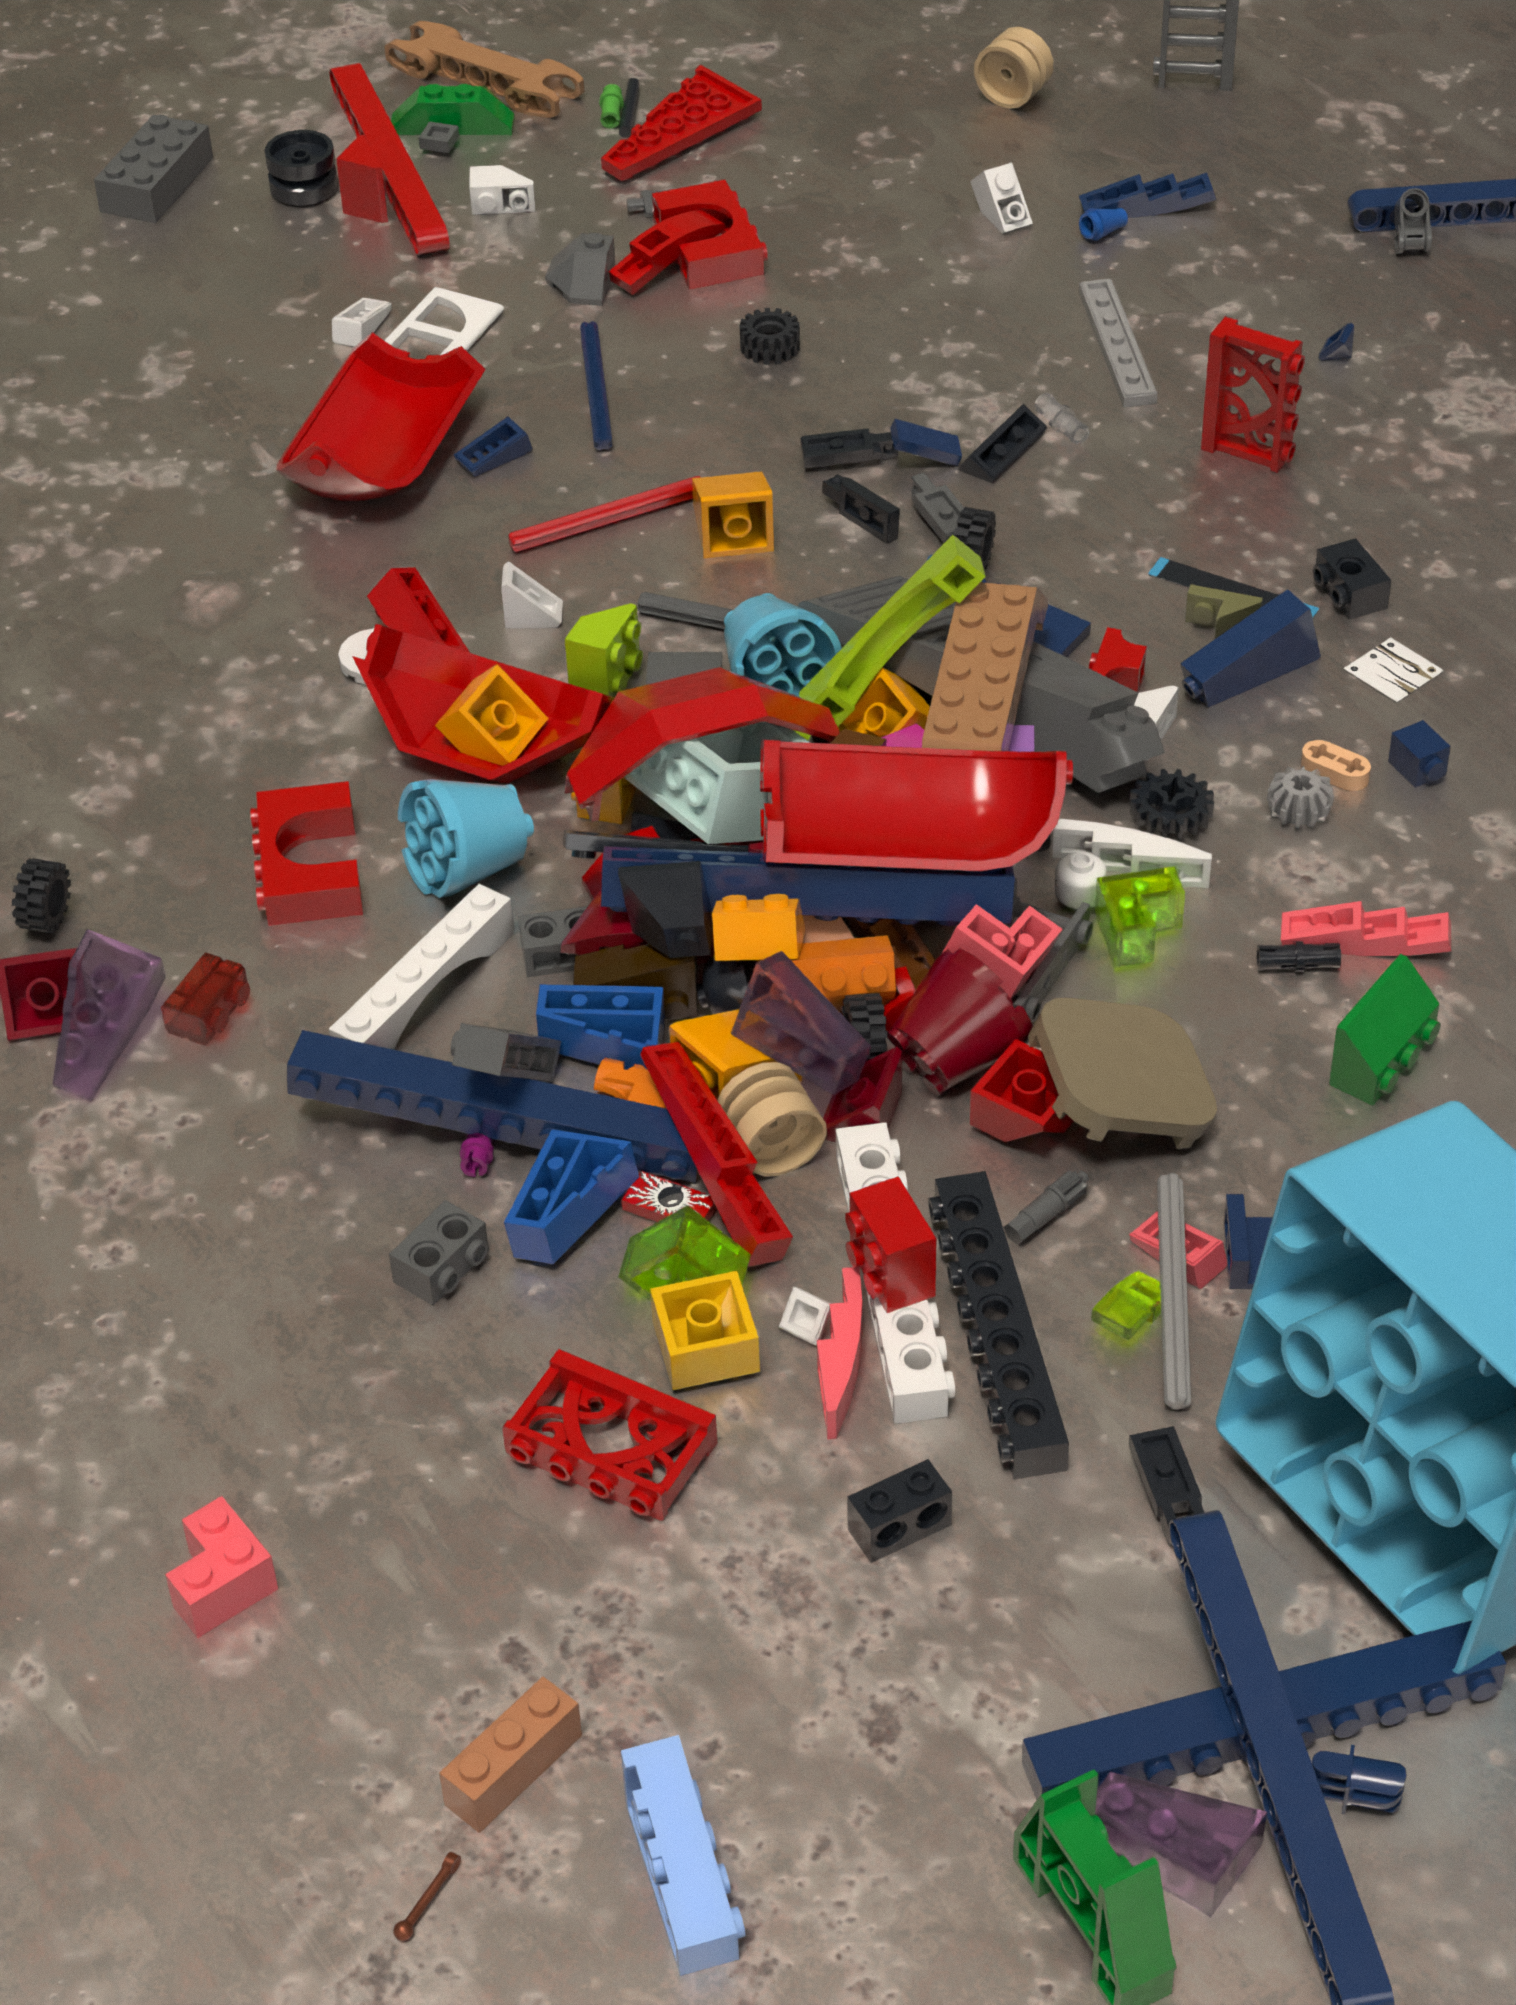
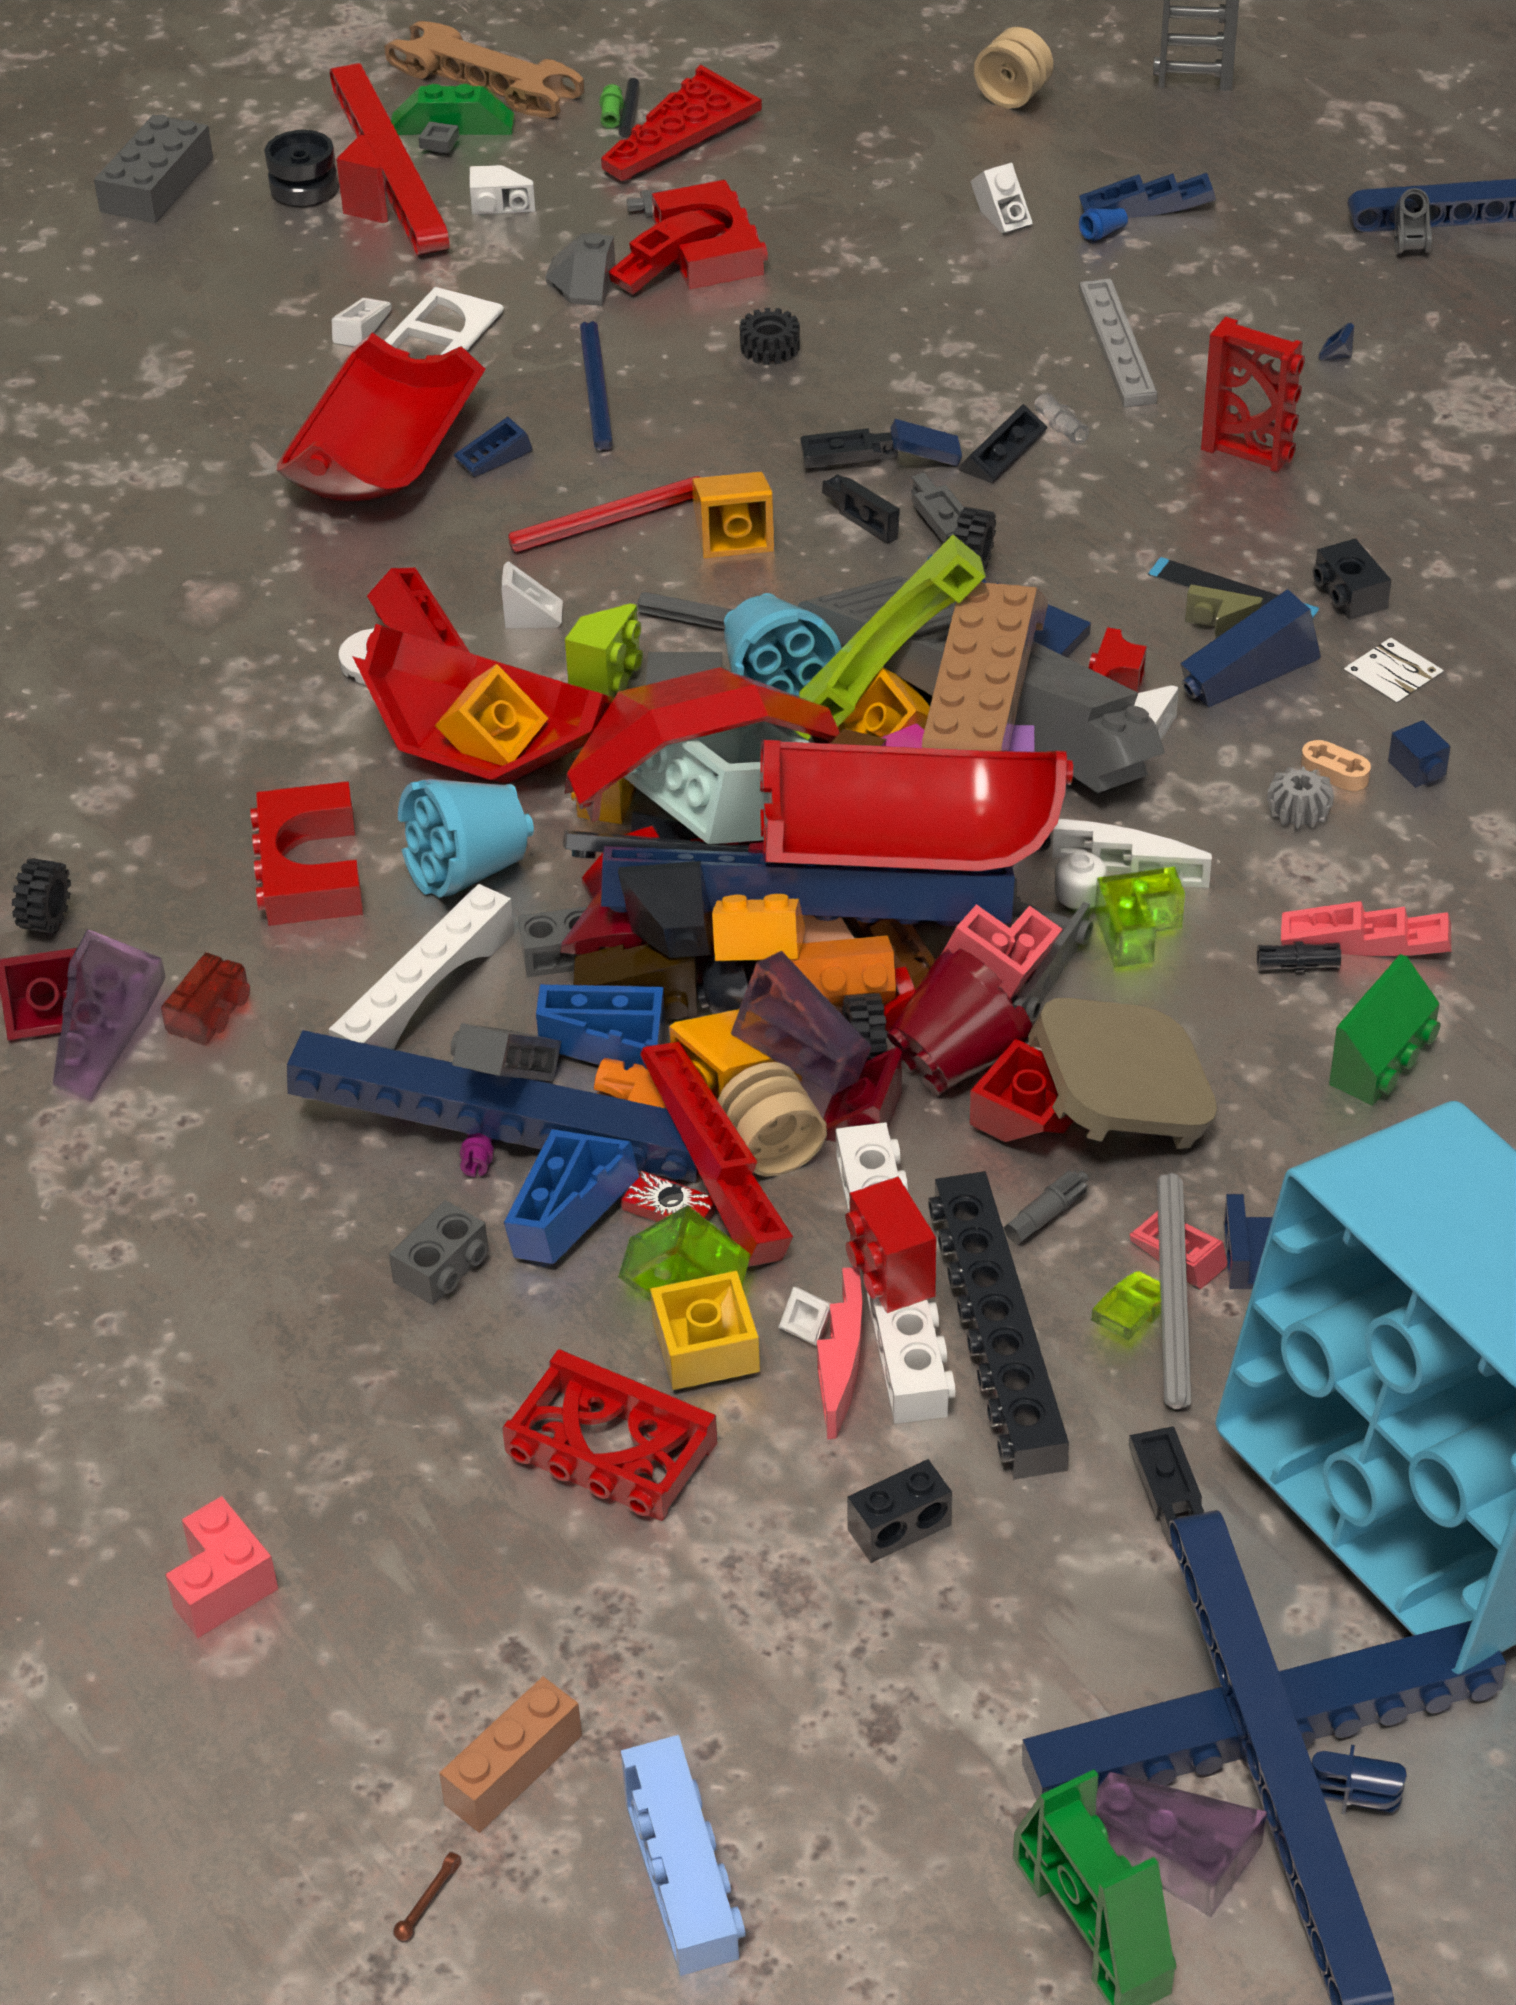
black gear [1129,769,1214,839] -> none

